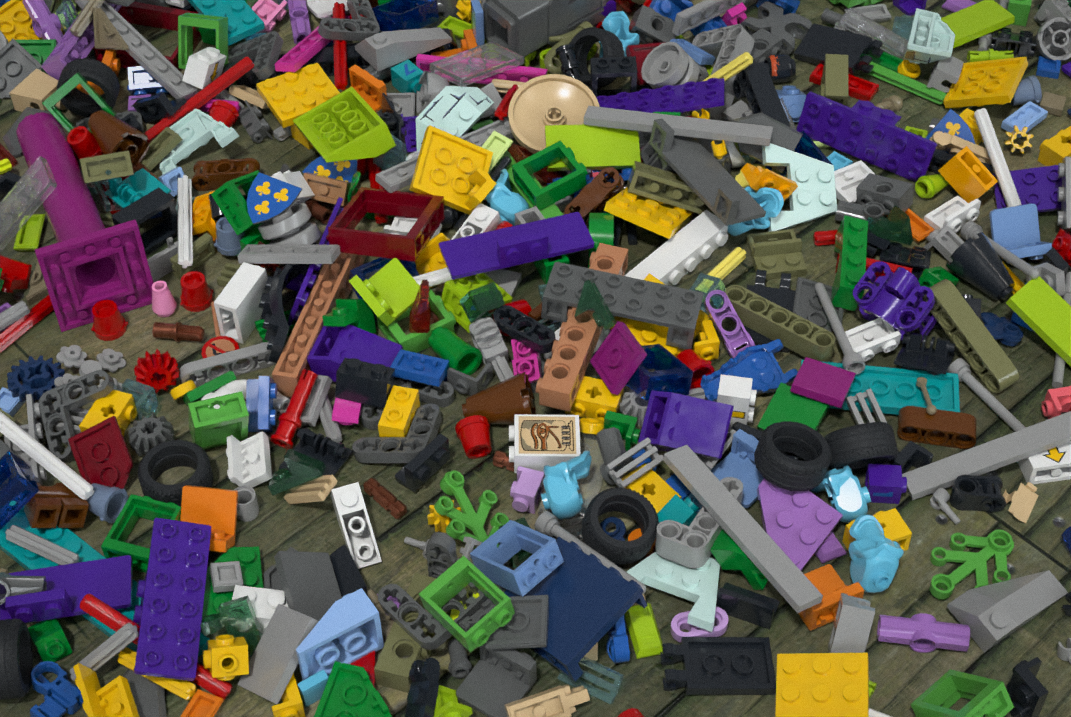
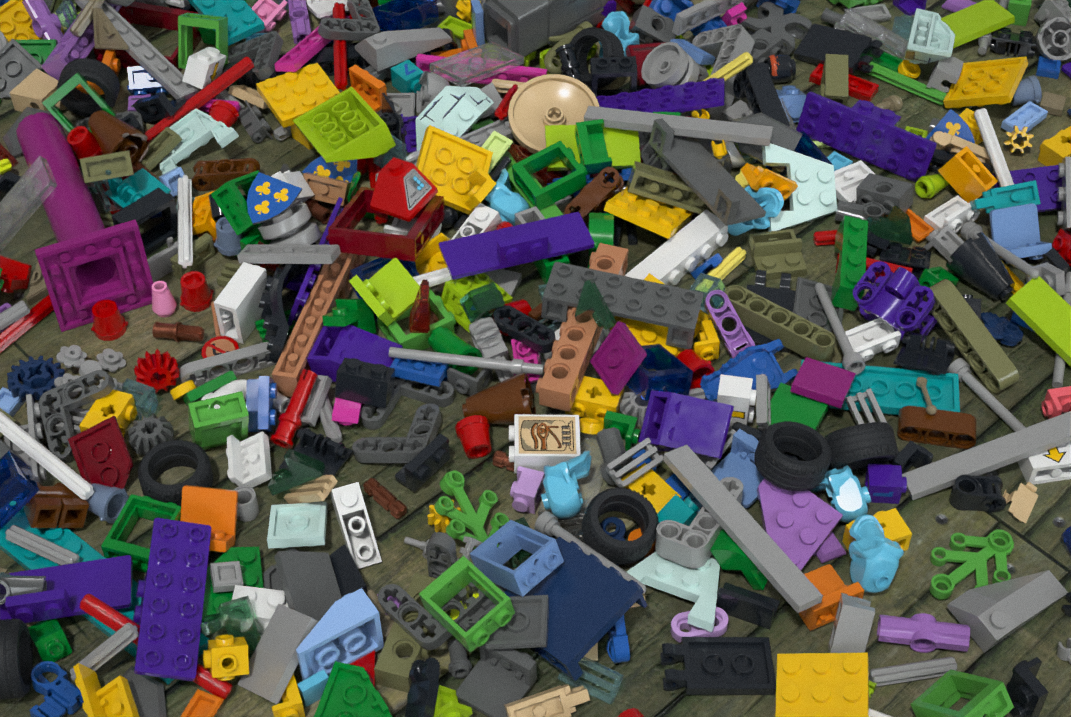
lime tile [13,214,45,252] -> none
yellow axle [117,648,197,700] -> none
yellow brick [378,385,420,437] -> none
lime tile [624,603,663,659] -> none
light grey hand [930,488,961,525] -> none
lime pin [967,49,1014,62] -> none
none -> light aqua plate [267,502,328,549]
none -> red slope [370,157,438,222]
none -> light grey bar [389,347,544,375]
none -> green panel [574,119,612,174]
none -> blue tile [691,253,723,280]
none -> light grey tile [756,374,771,431]
none -> light grey axle [869,657,957,687]
none -> teal hinge [970,180,1041,214]

